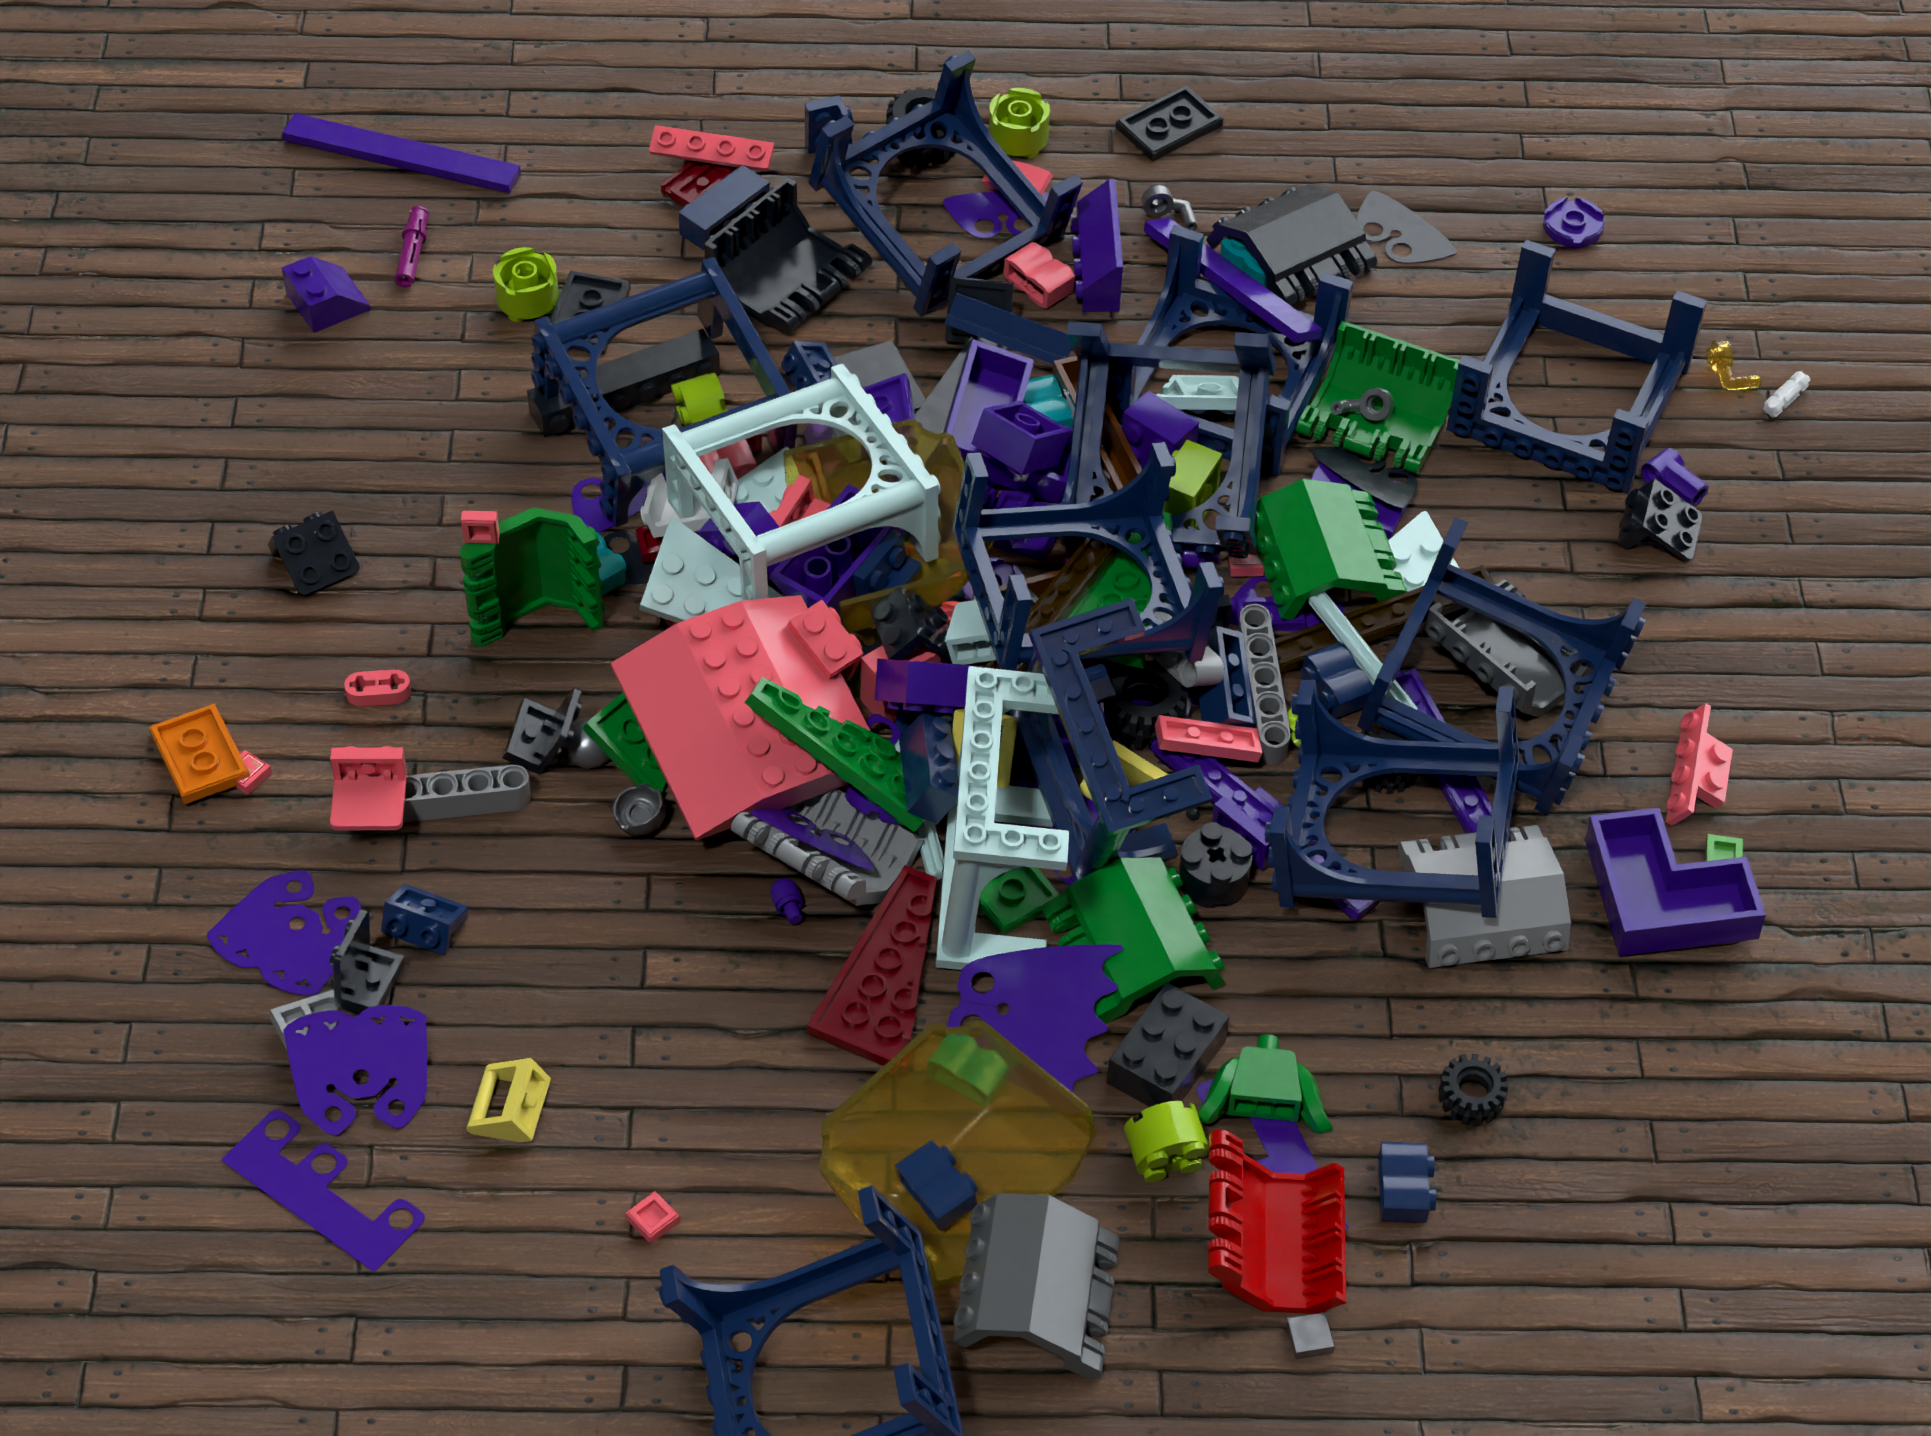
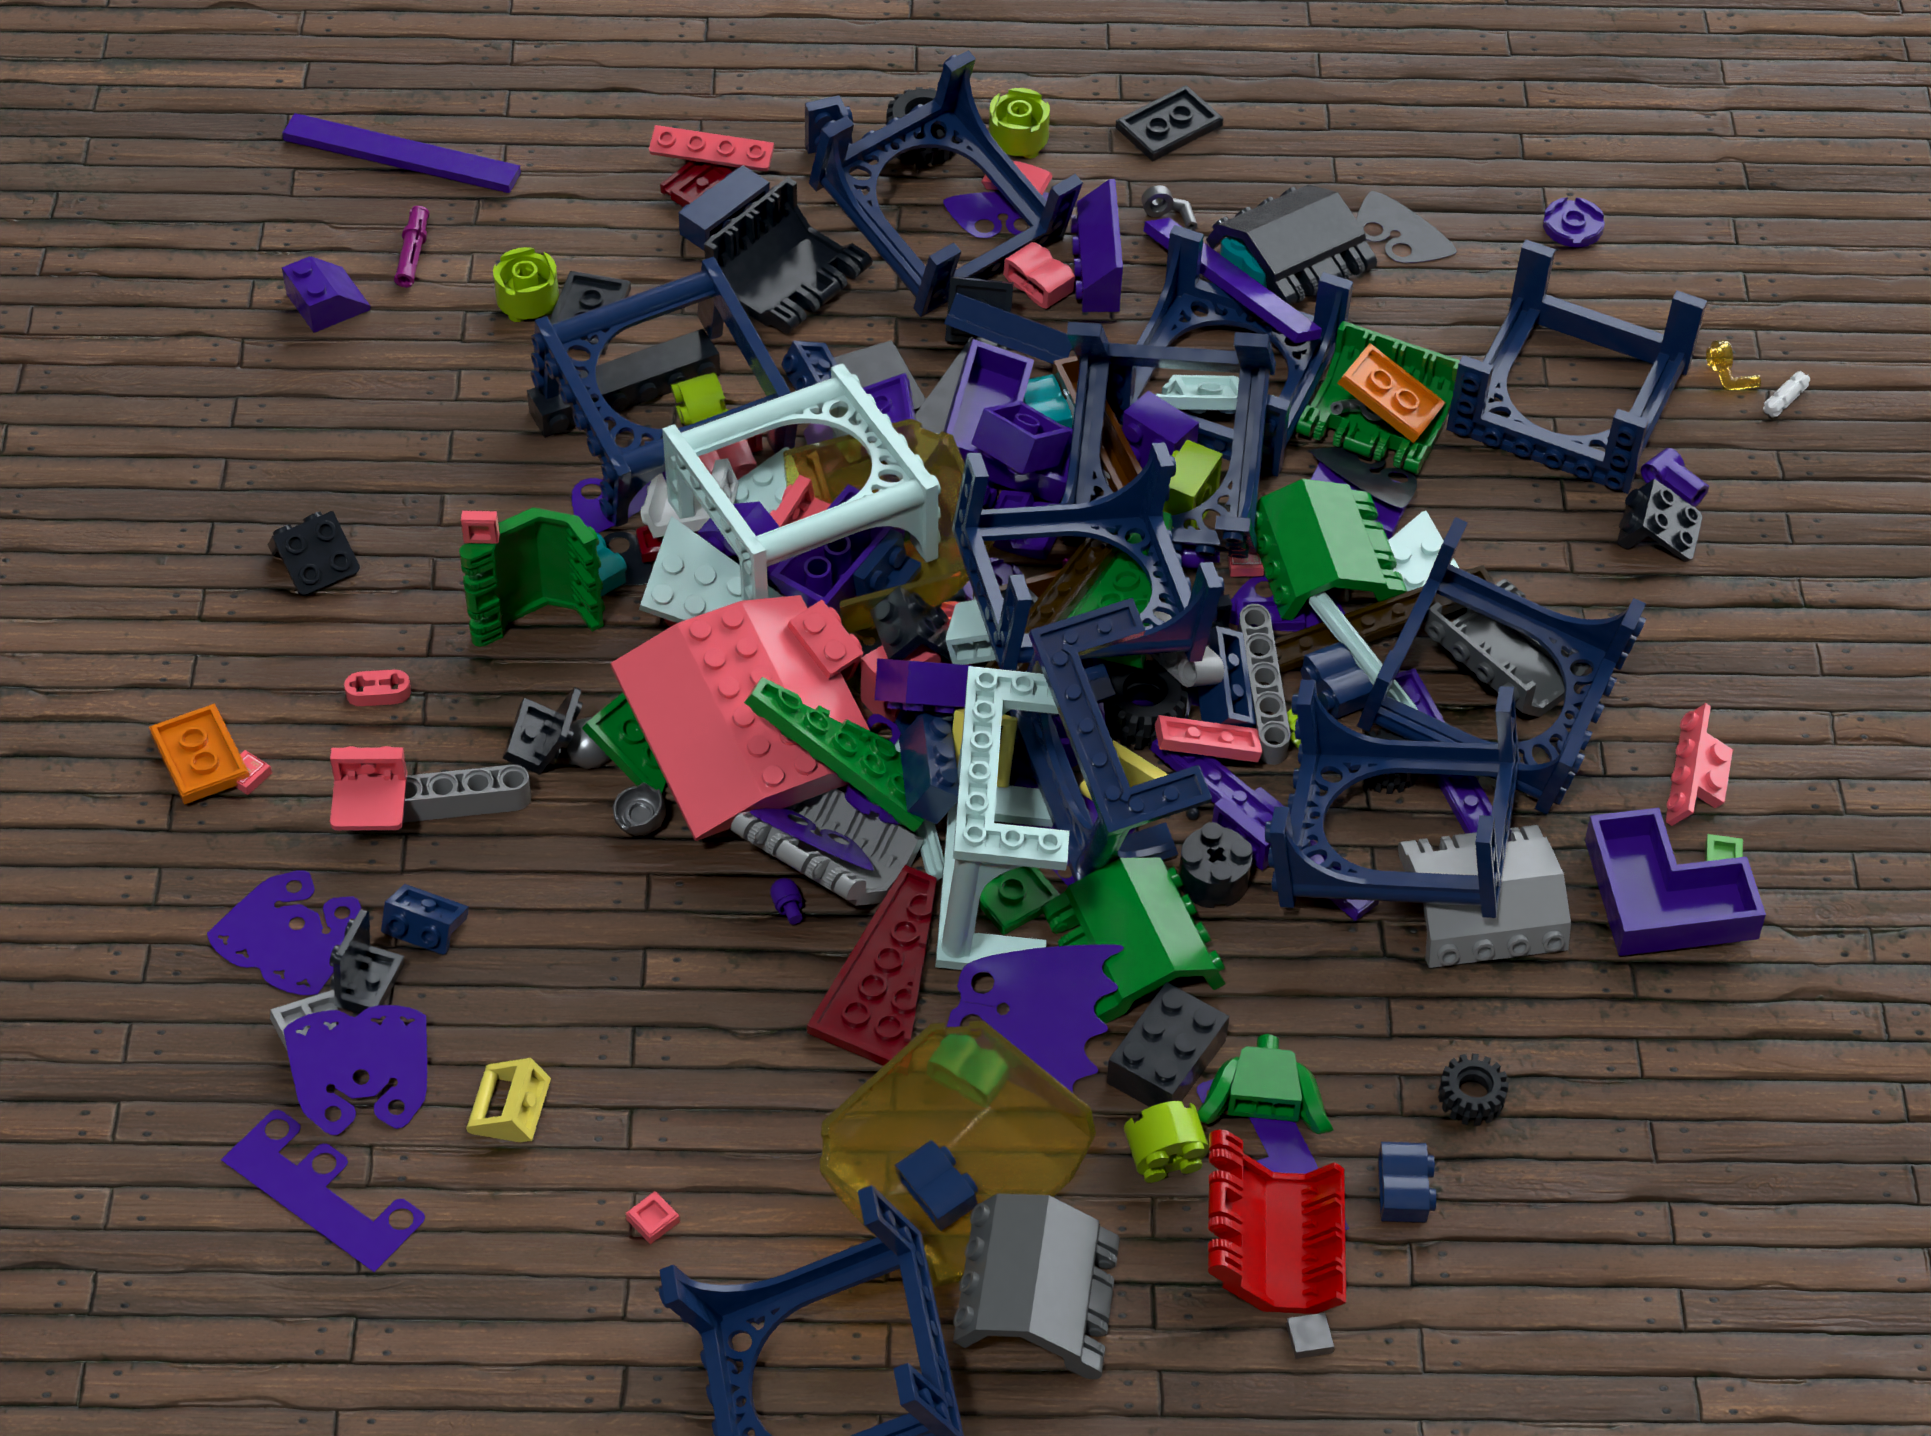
none -> orange tile [1338,343,1446,443]

